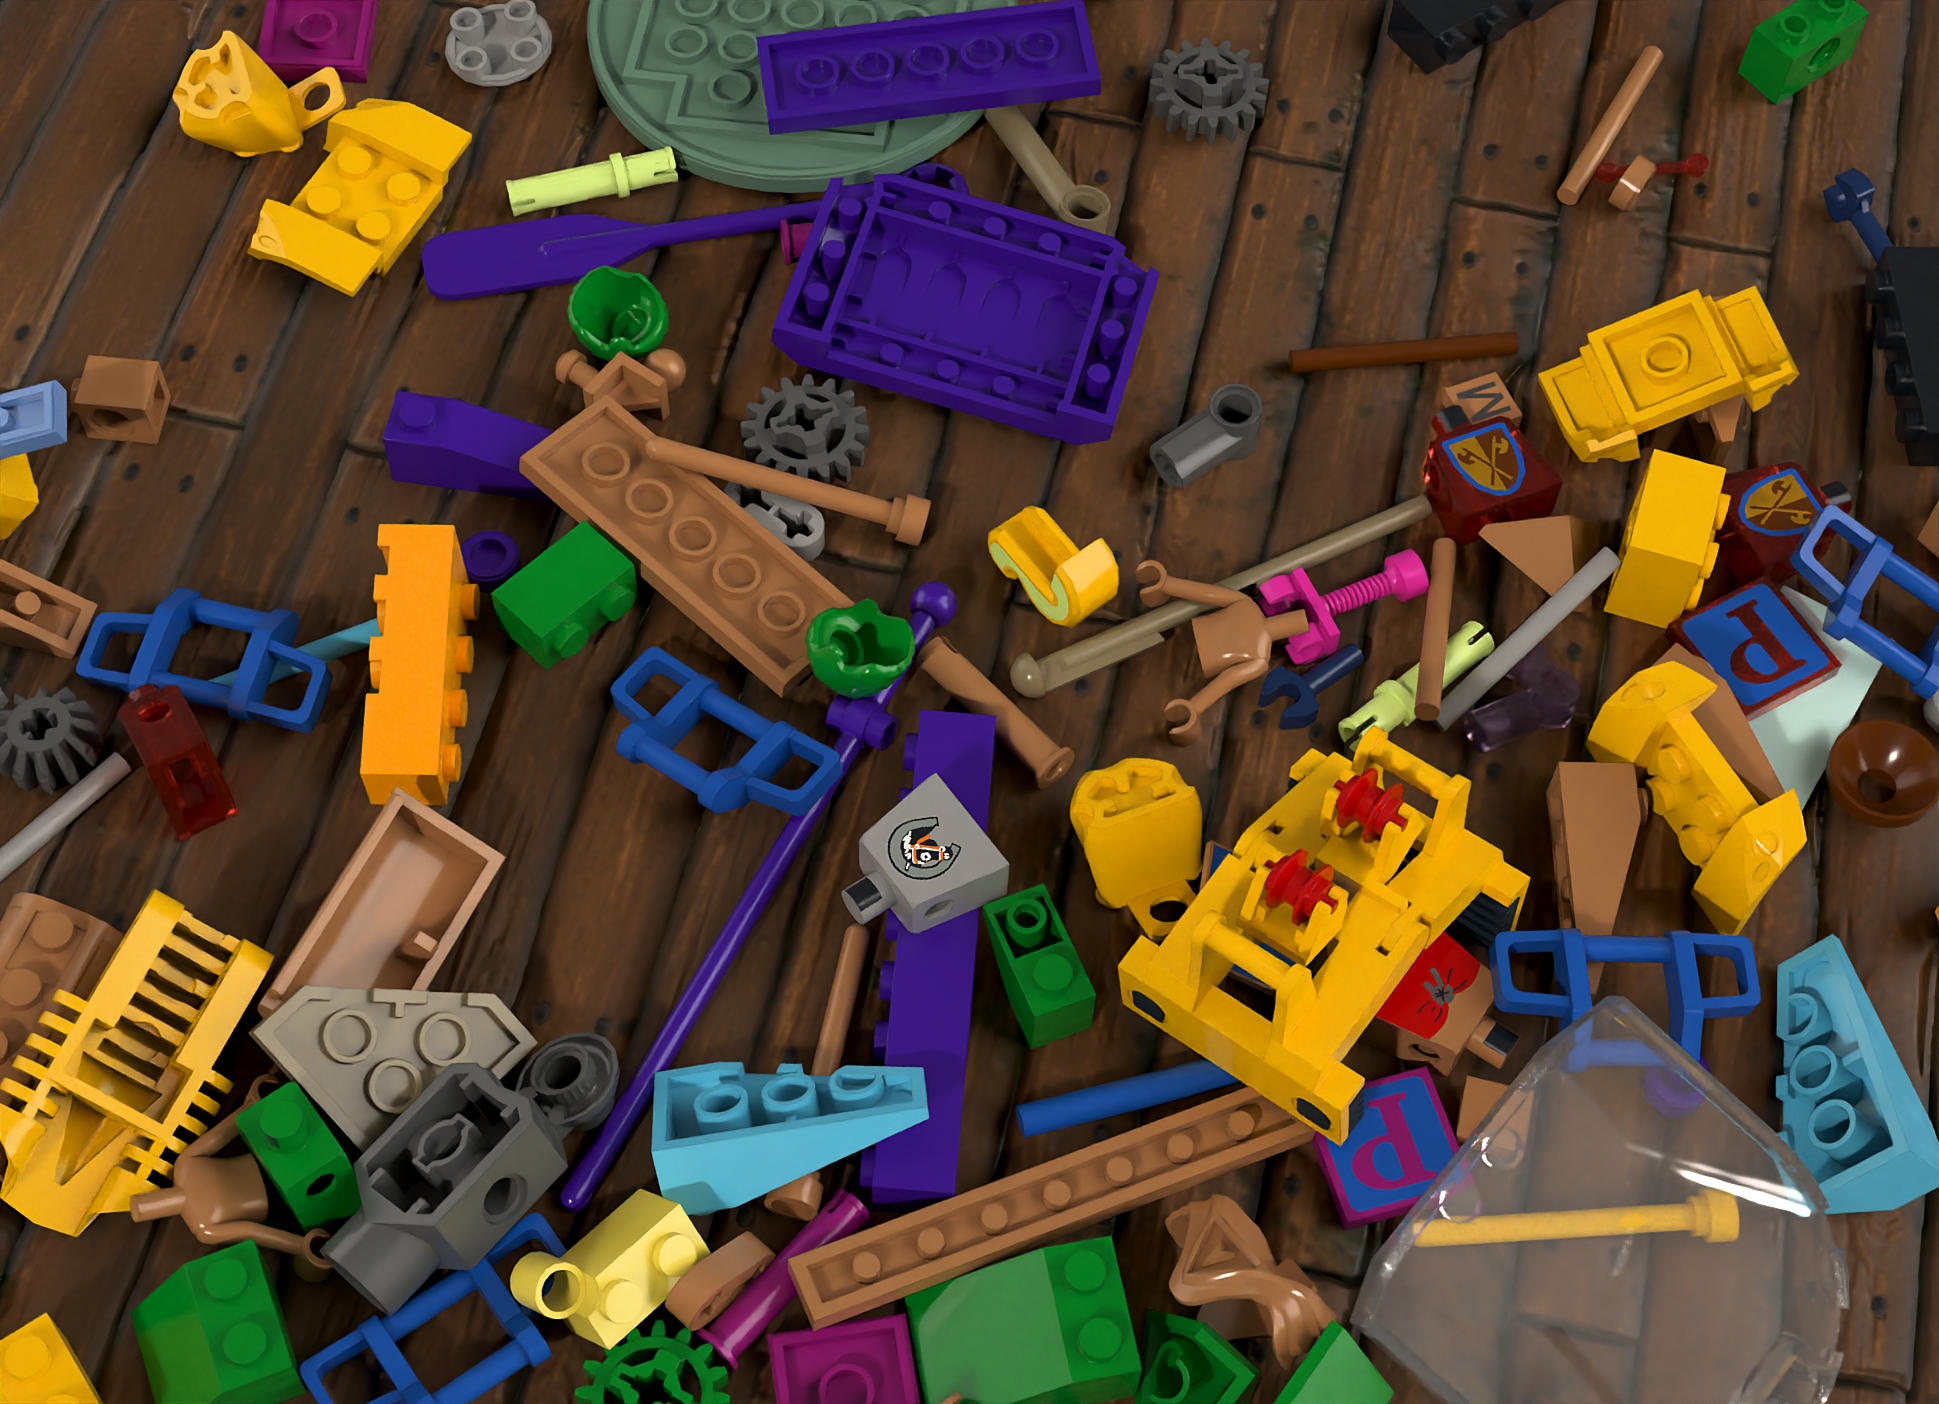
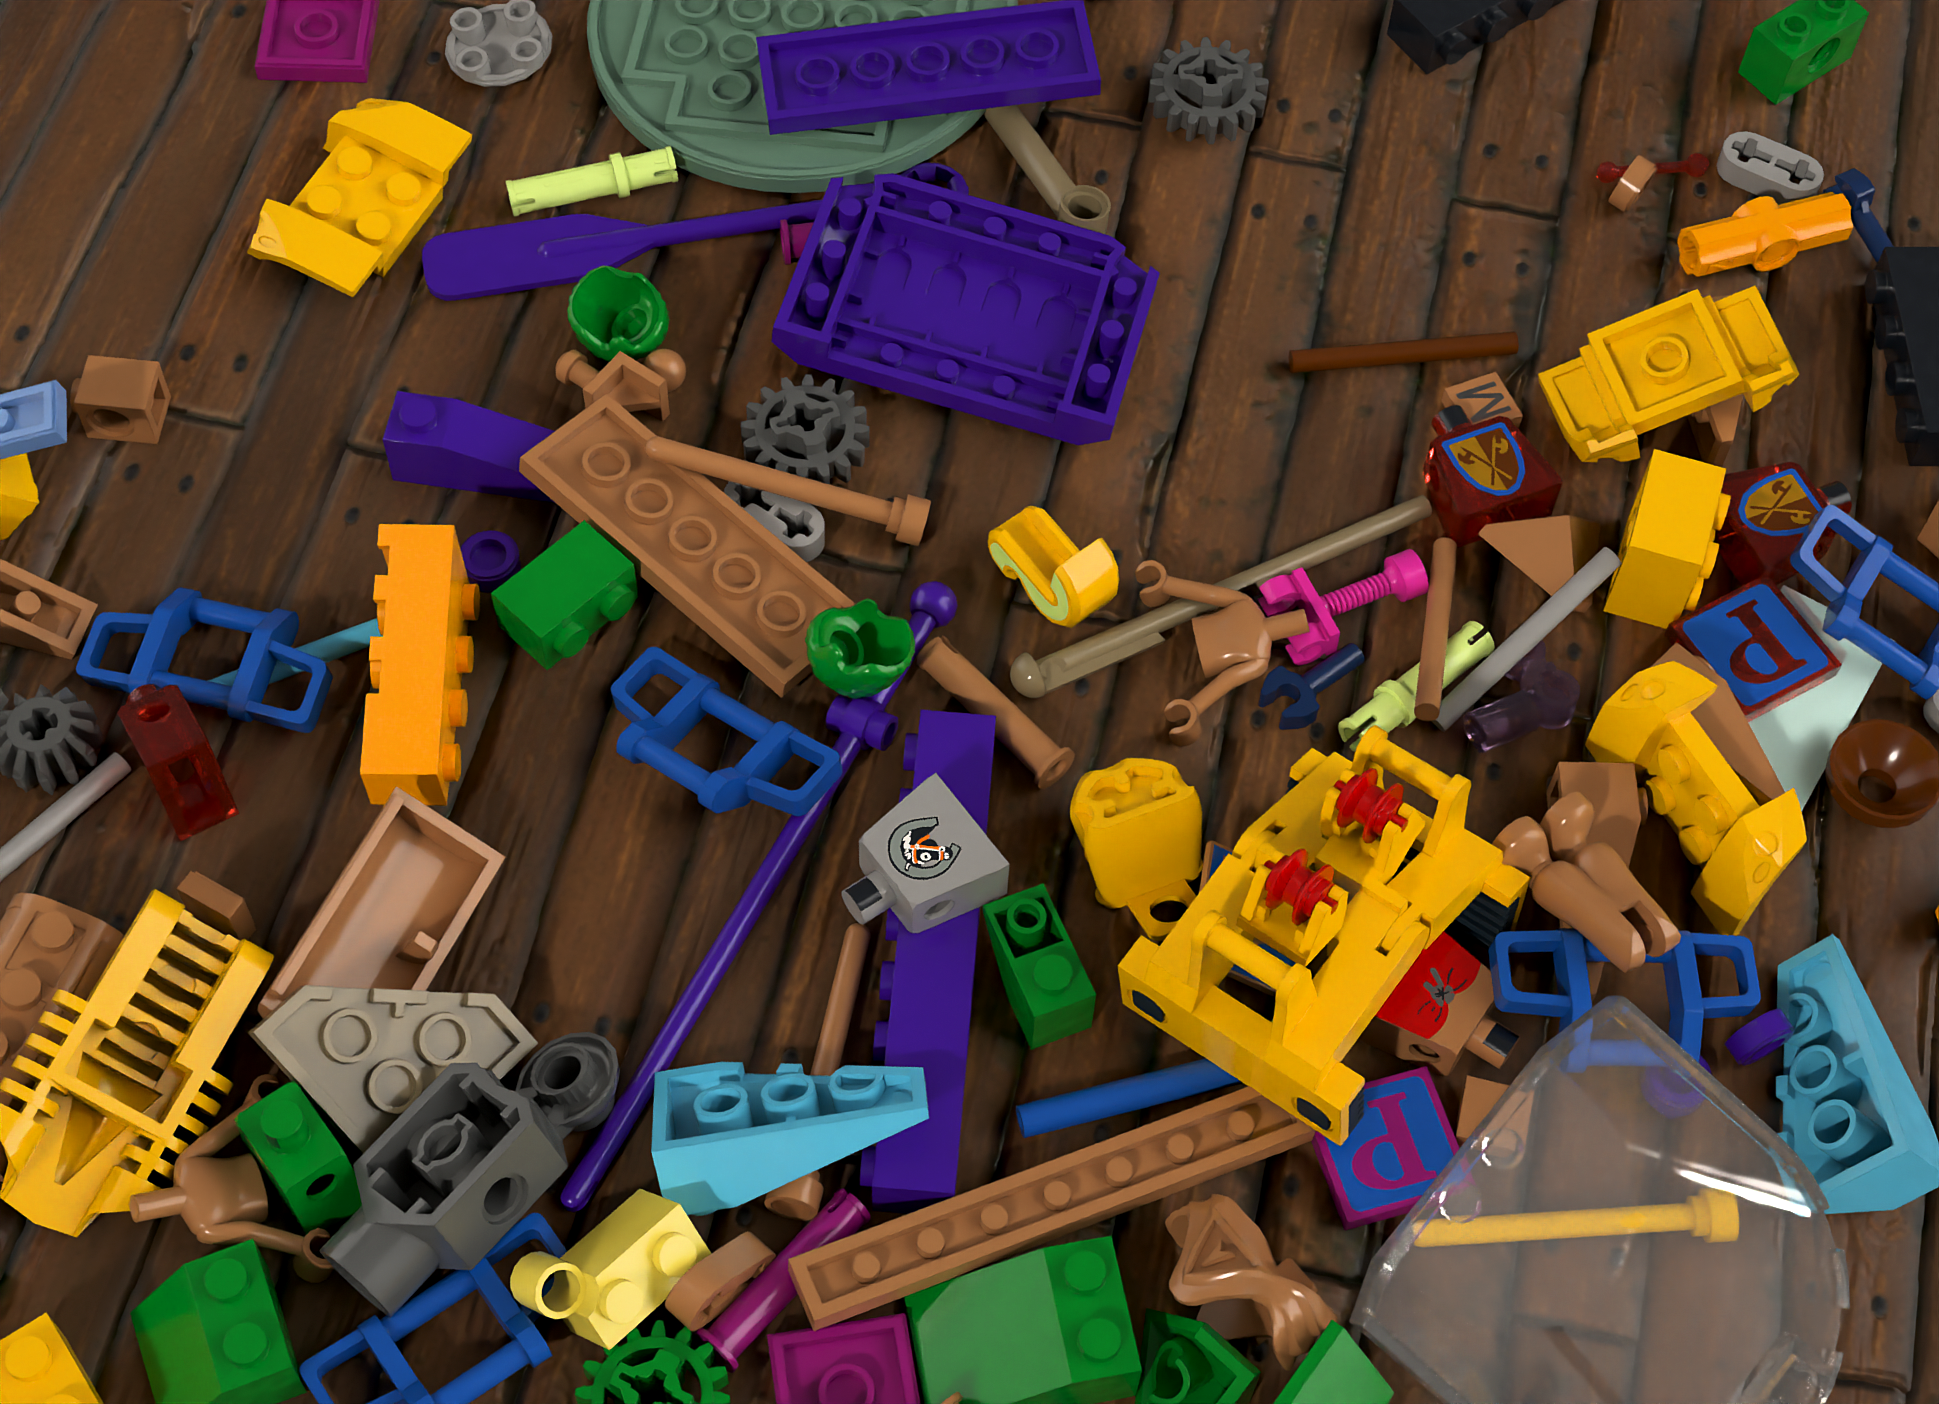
yellow piece [173,30,346,157] -> none
dark grey piece [1149,384,1262,490] -> none
medium nougat bar [1557,46,1664,205] -> none
none -> medium nougat tile [177,871,256,941]
none -> medium nougat piece [1492,791,1681,973]
none -> light orange piece [1677,192,1853,277]
none -> light grey beam [1716,131,1824,205]
none -> dark purple tile [1725,1008,1795,1066]

